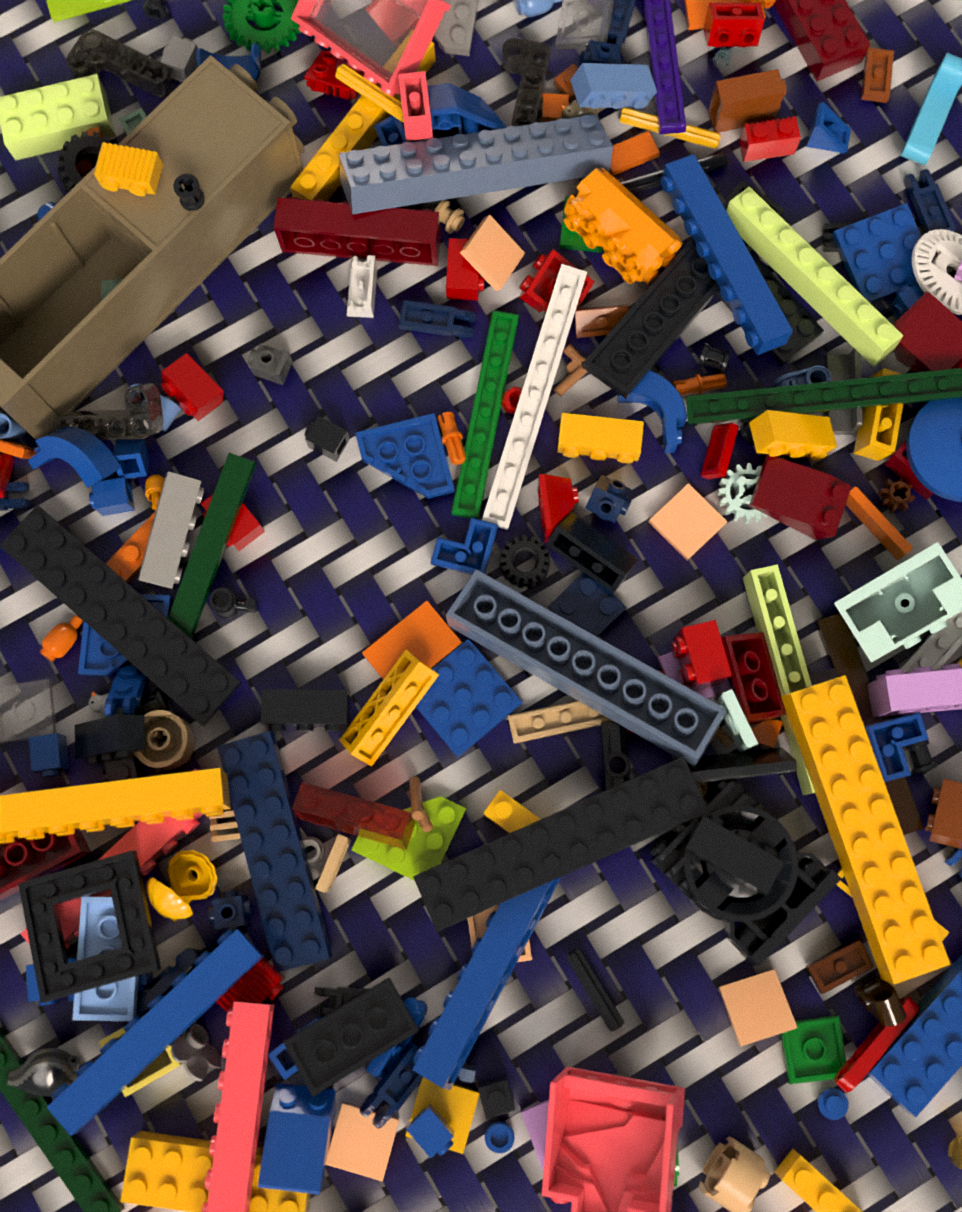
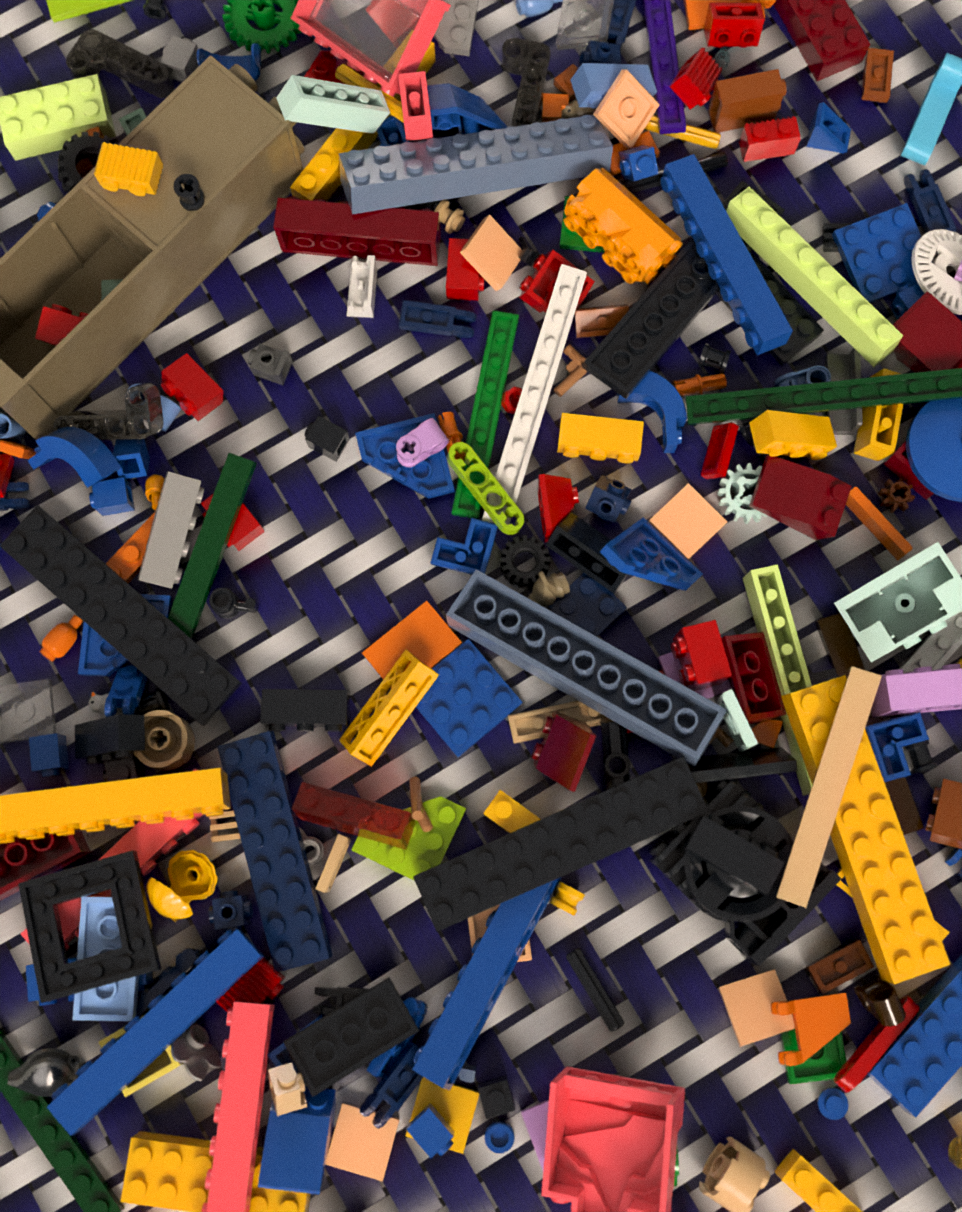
none -> red slope [35,304,88,346]
none -> tan brick [268,1062,307,1116]
none -> light aqua brick [276,75,390,134]
none -> lavender piece [396,418,449,467]
none -> lime beam [447,442,524,535]
none -> black hand [518,237,539,267]
none -> dark tan animal [527,571,570,606]
none -> dark red slope [531,711,596,792]
none -> yellow wheel [549,881,585,916]
none -> light nougat tile [593,70,660,149]
none -> blue plate [600,517,703,591]
none -> blue brick [619,145,659,181]
none -> red brick [669,48,722,110]
none -> orange flag [771,993,851,1066]
none -> tan tile [776,666,882,908]

